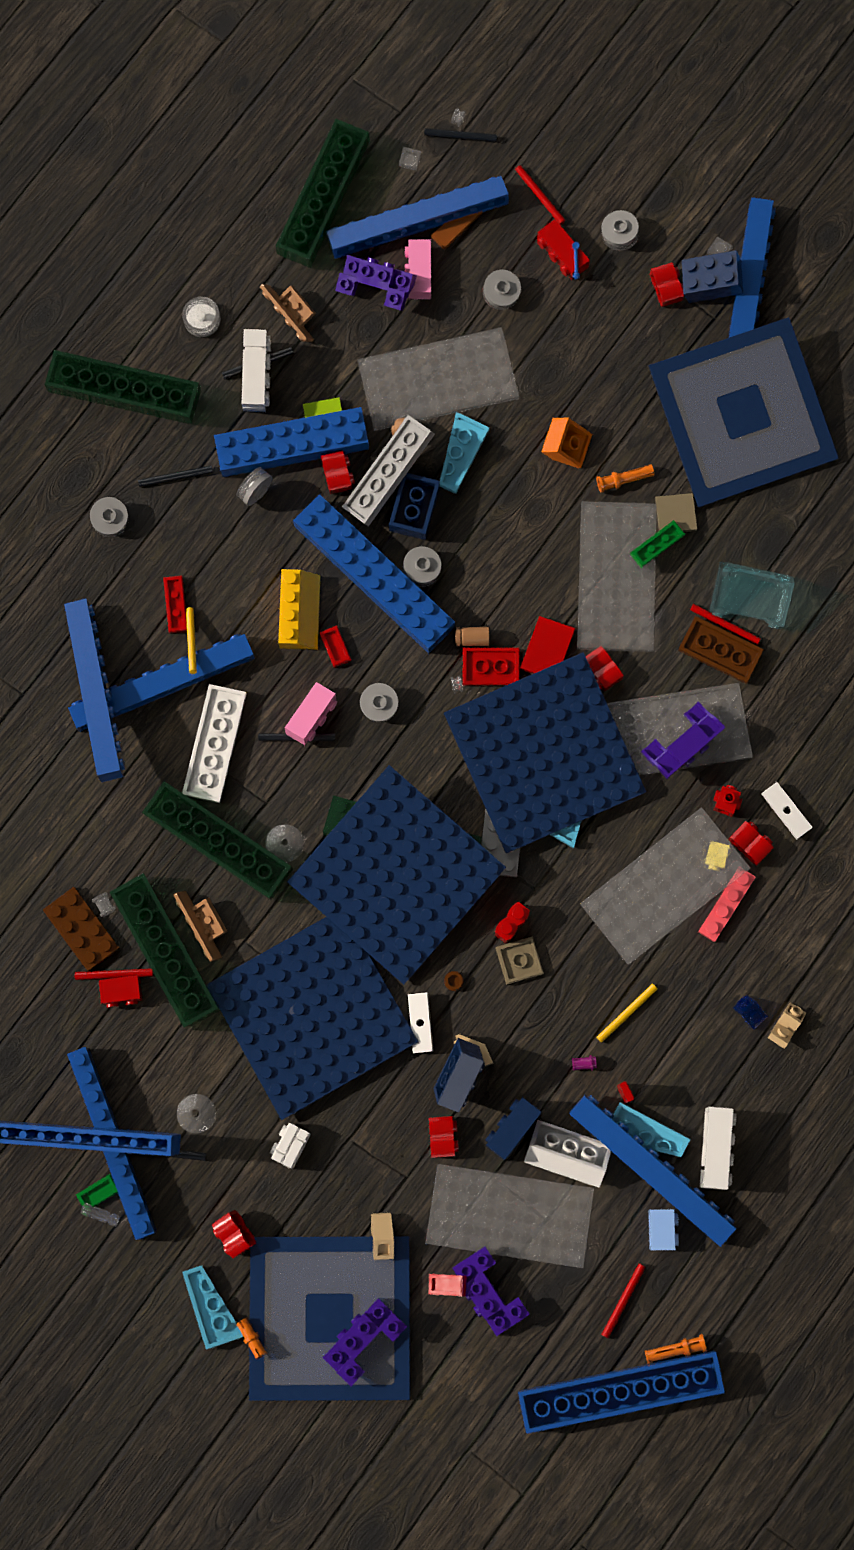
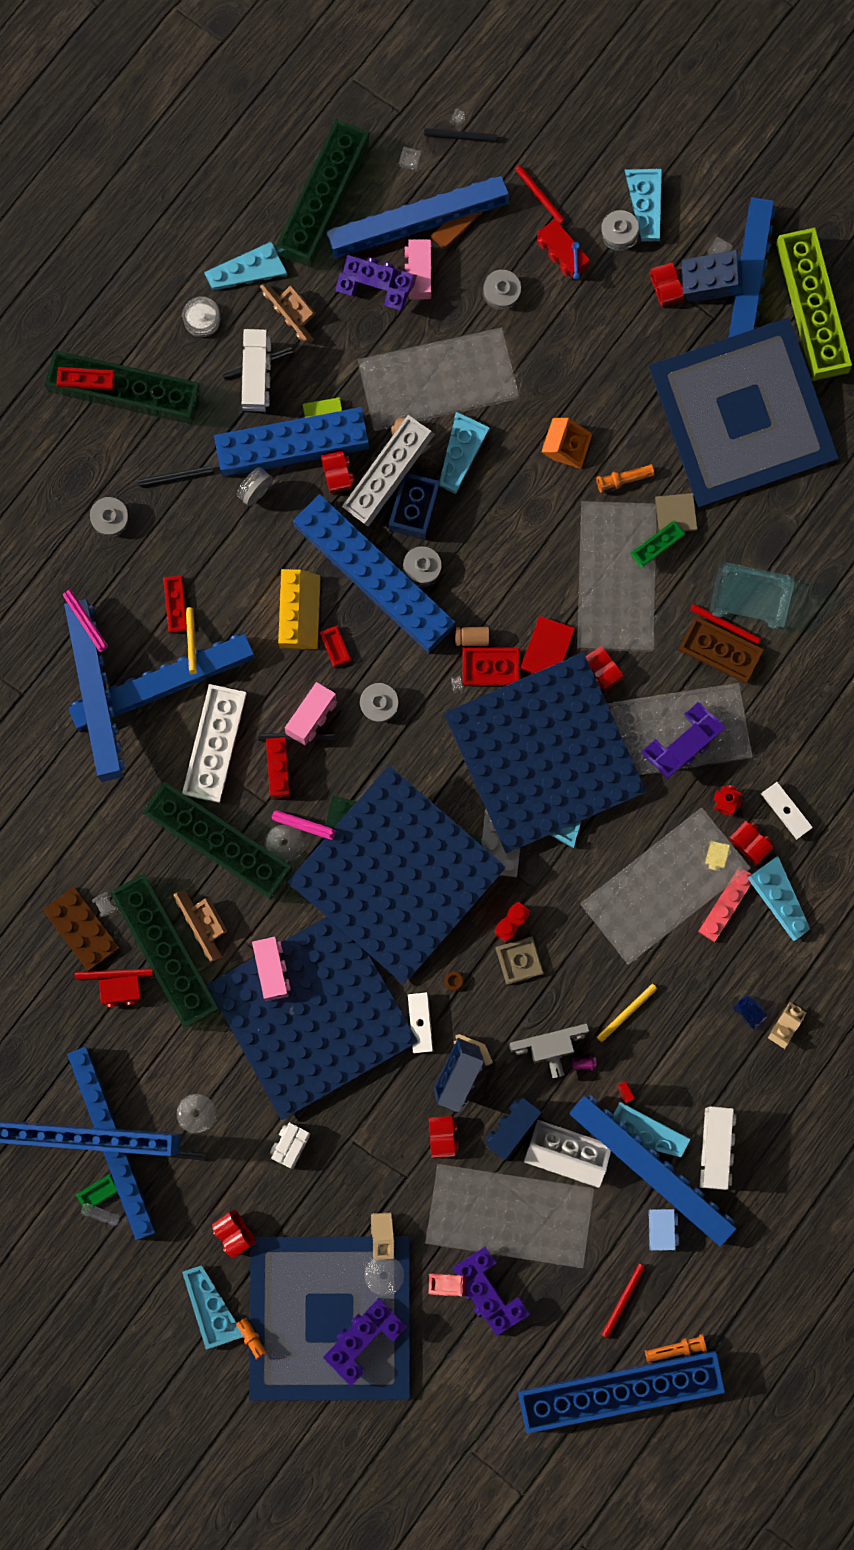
none -> red tile [57,367,115,391]
none -> dark pink axle [63,590,108,652]
none -> medium azure wing [204,242,287,291]
none -> bright pink brick [252,937,291,1001]
none -> red brick [266,737,291,799]
none -> dark pink axle [272,810,336,840]
none -> clear dish [364,1258,404,1296]
none -> light grey brick [509,1024,589,1078]
none -> medium azure wing [625,169,662,241]
none -> medium azure wing [748,856,810,941]
none -> lime brick [776,228,852,381]

